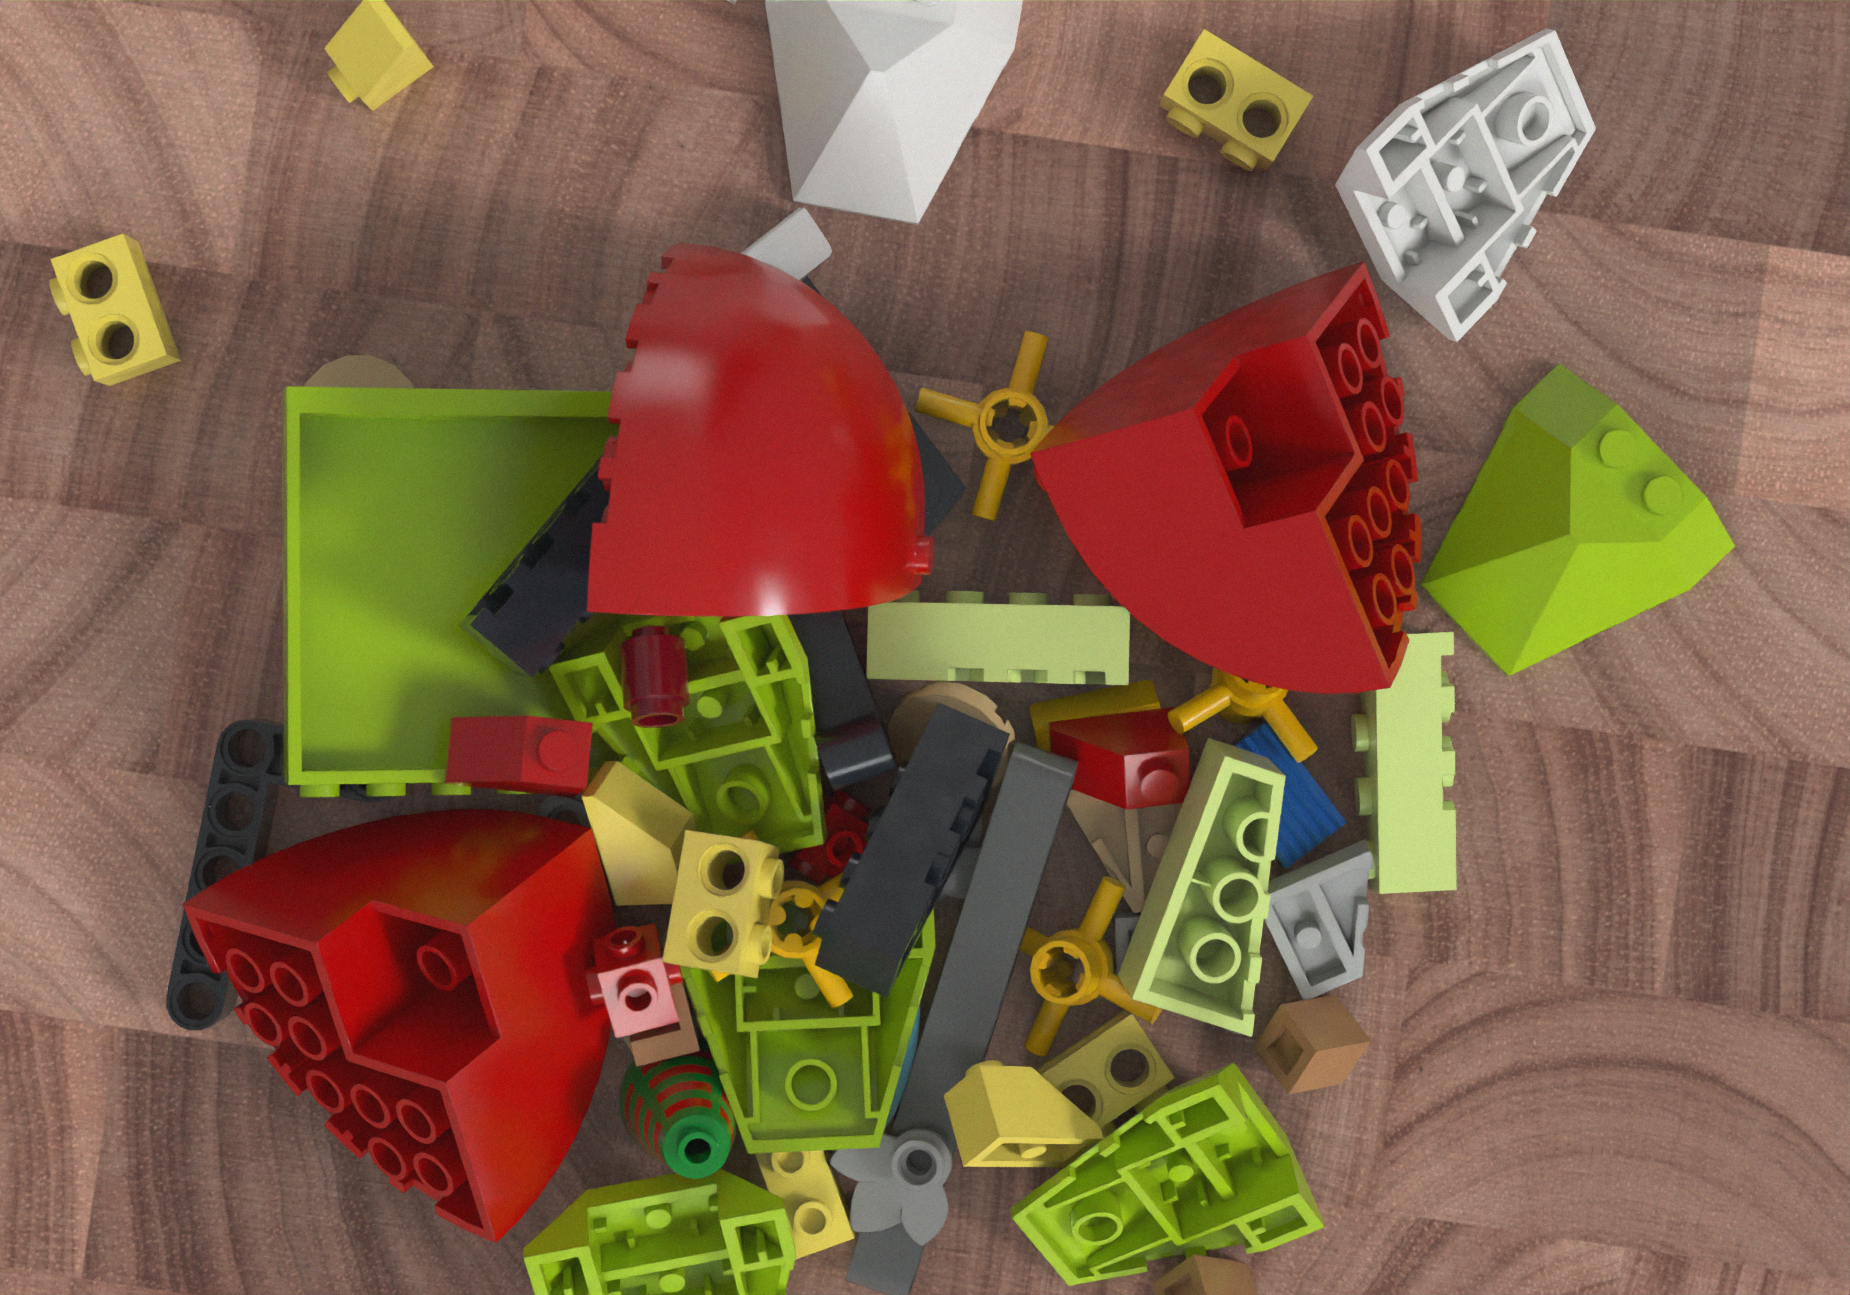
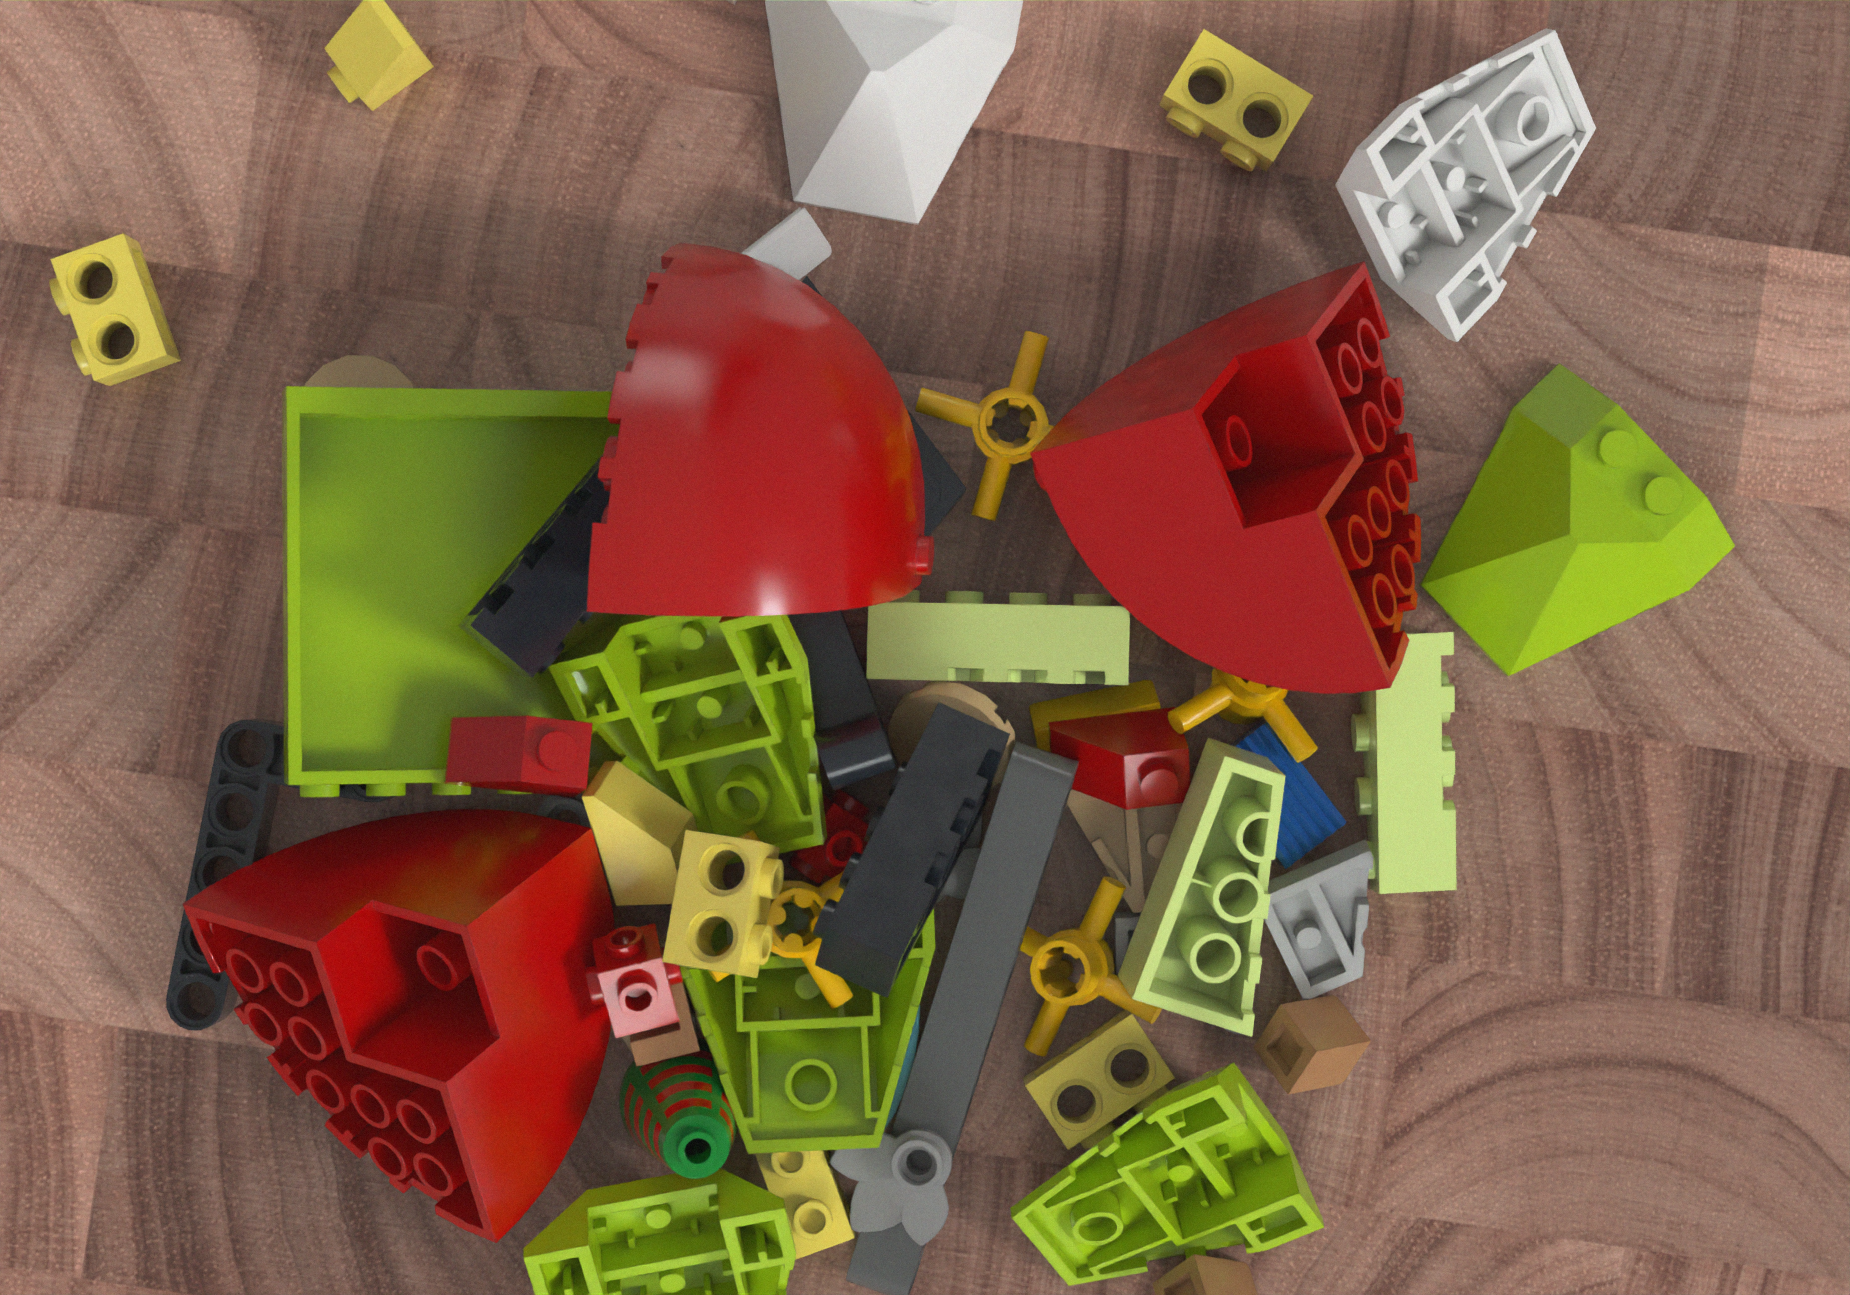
dark red brick [619,626,690,728] -> none
light yellow slope [944,1060,1104,1168] -> none

